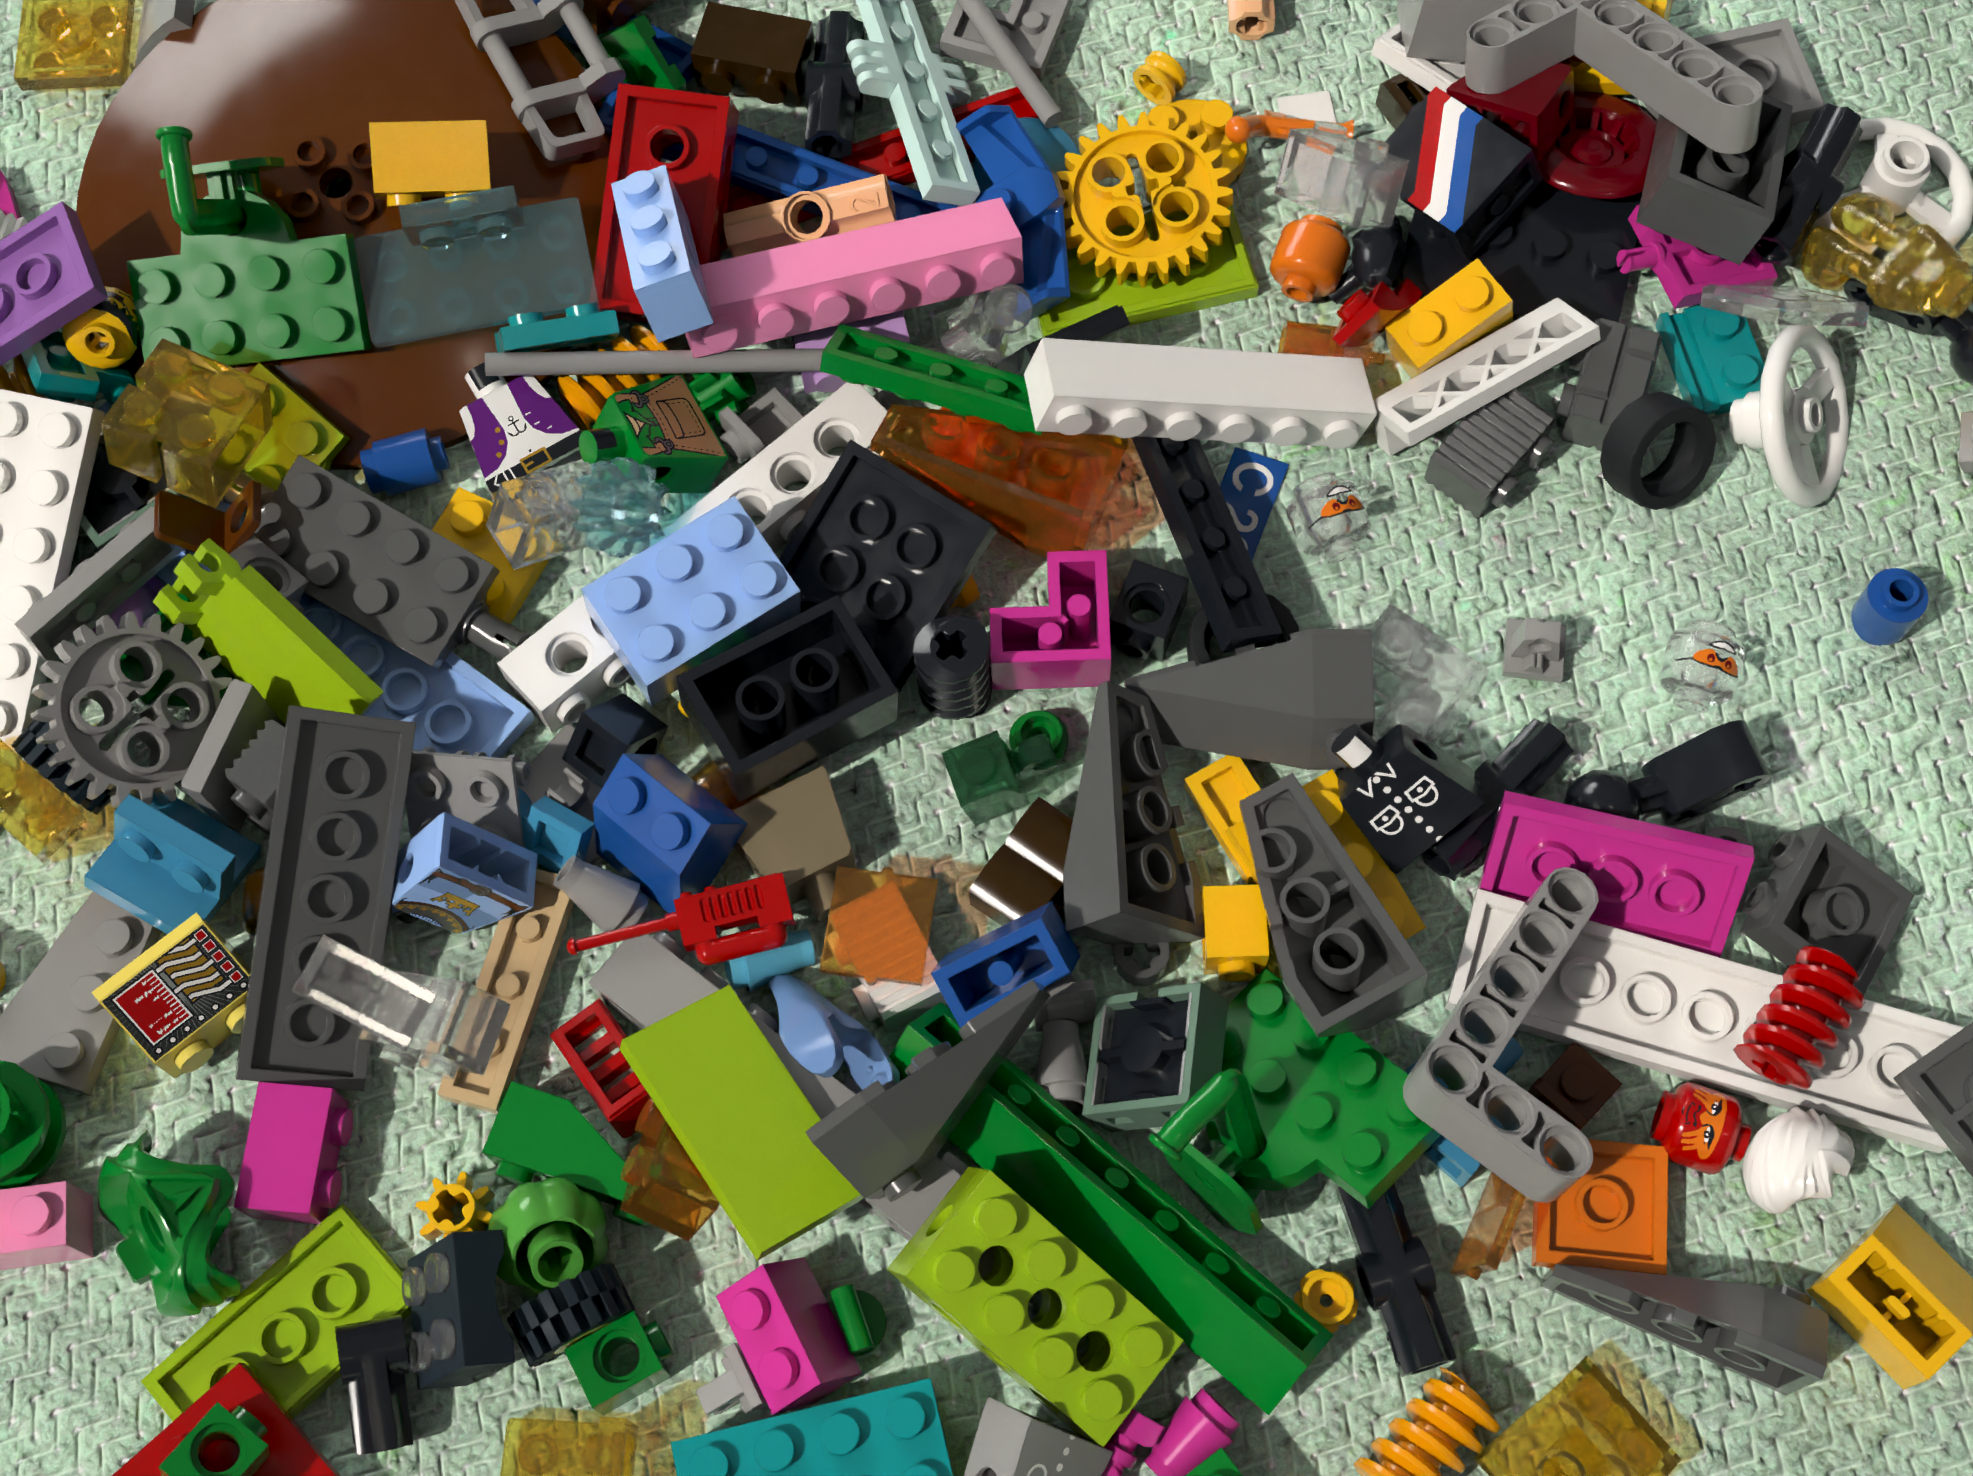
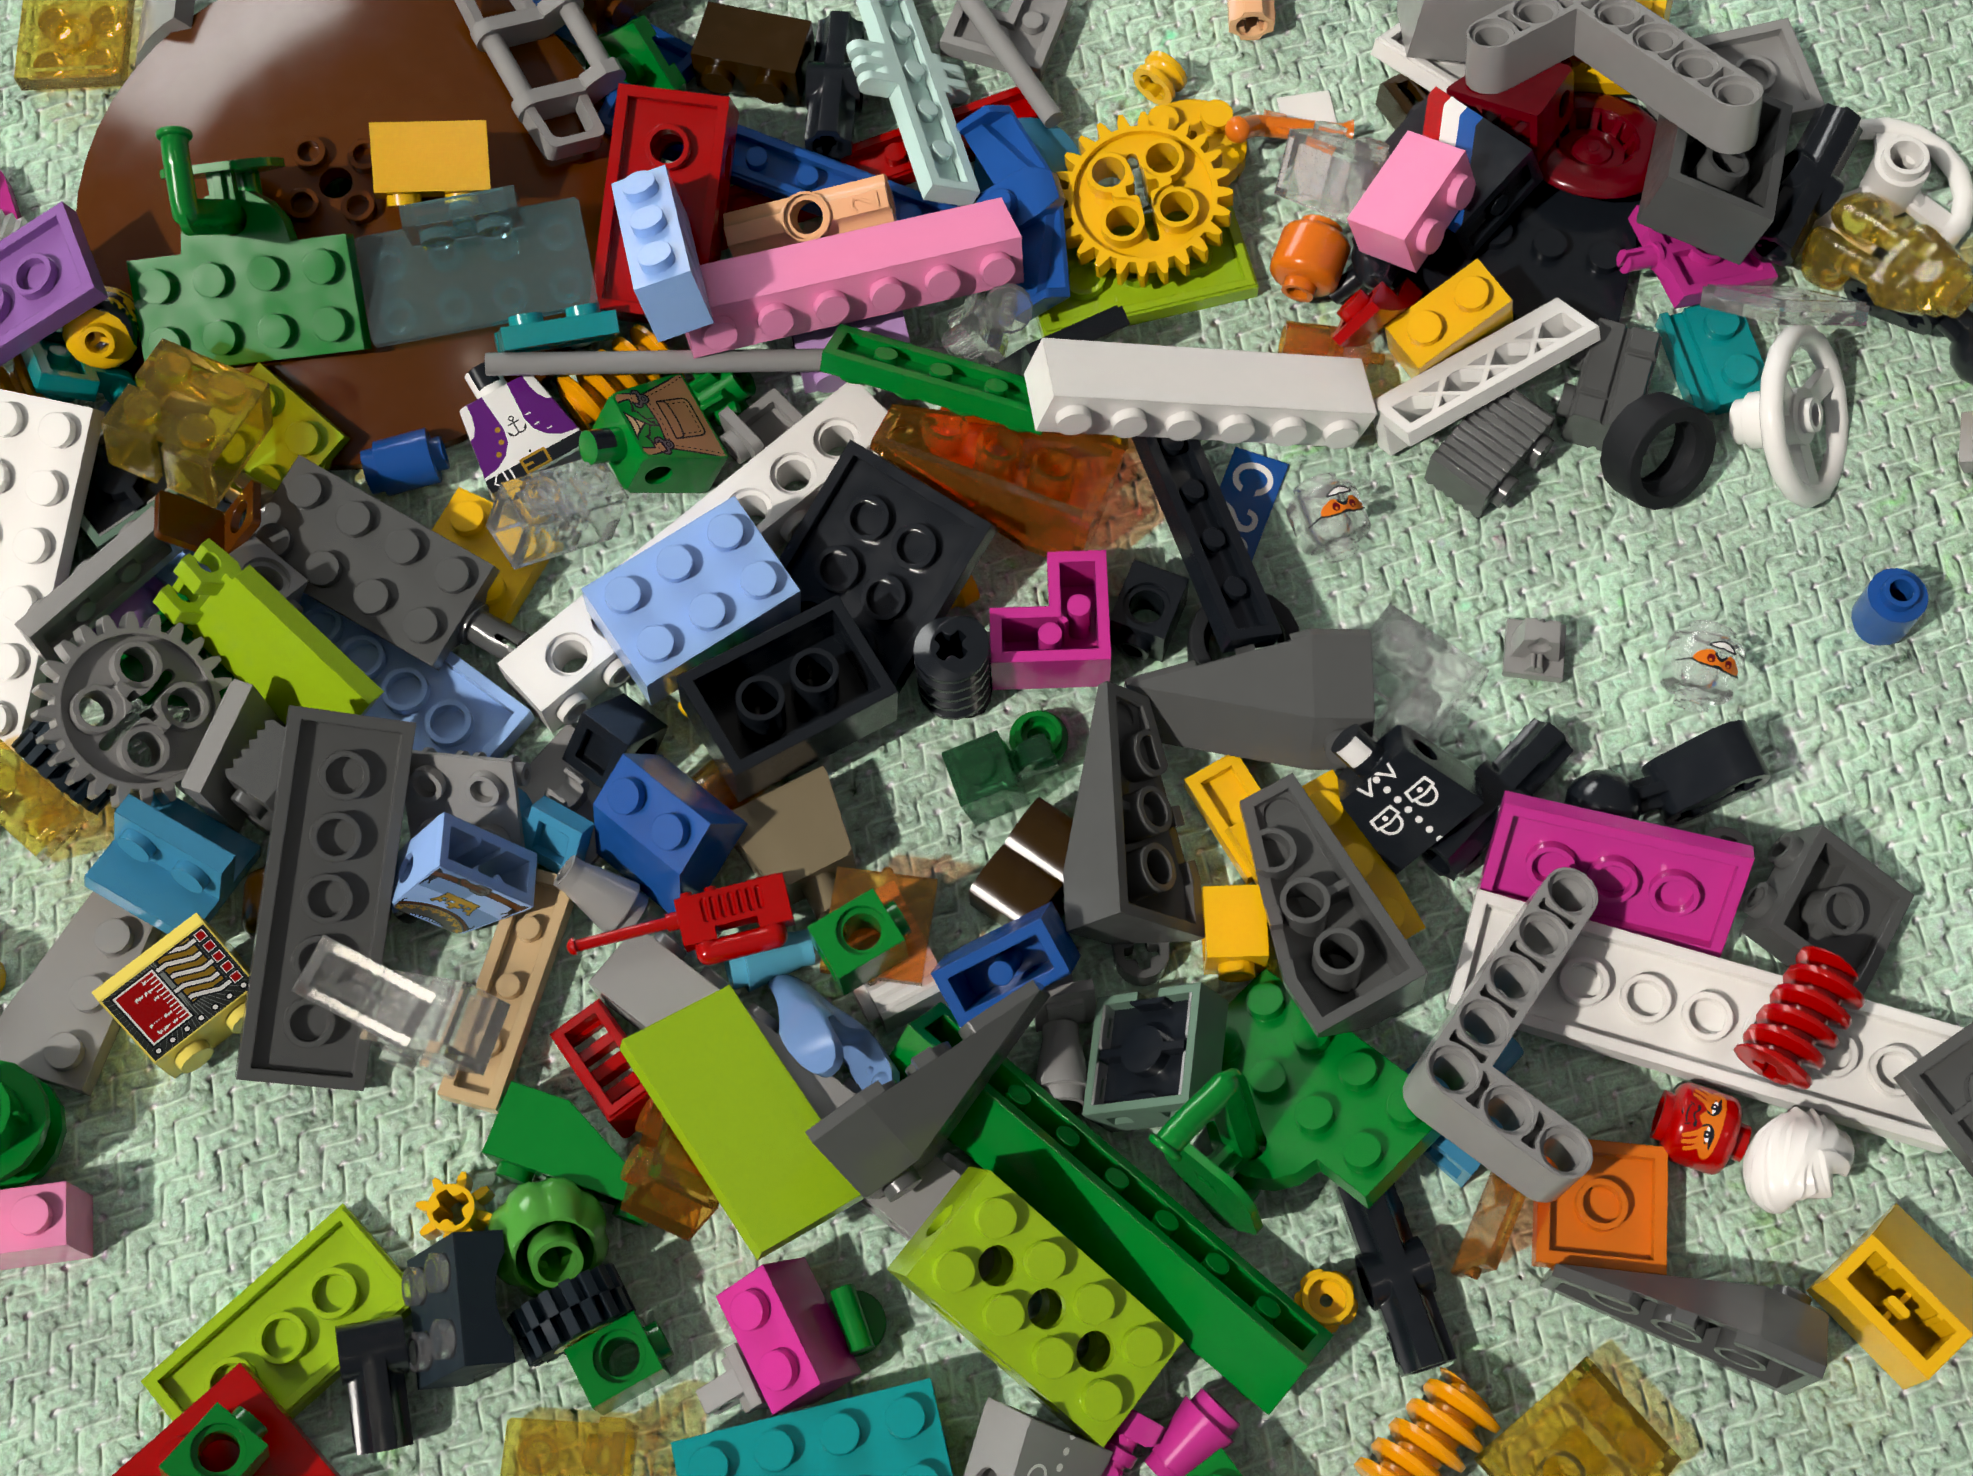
green piece [98,1130,242,1317] -> none
dark pink brick [234,1082,353,1225] -> none
clear light blue gear [568,457,673,558] -> none
reddish brown bracket [1527,1043,1622,1130] -> none
none -> green brick [807,888,912,996]
none -> bright pink brick [1347,130,1476,273]

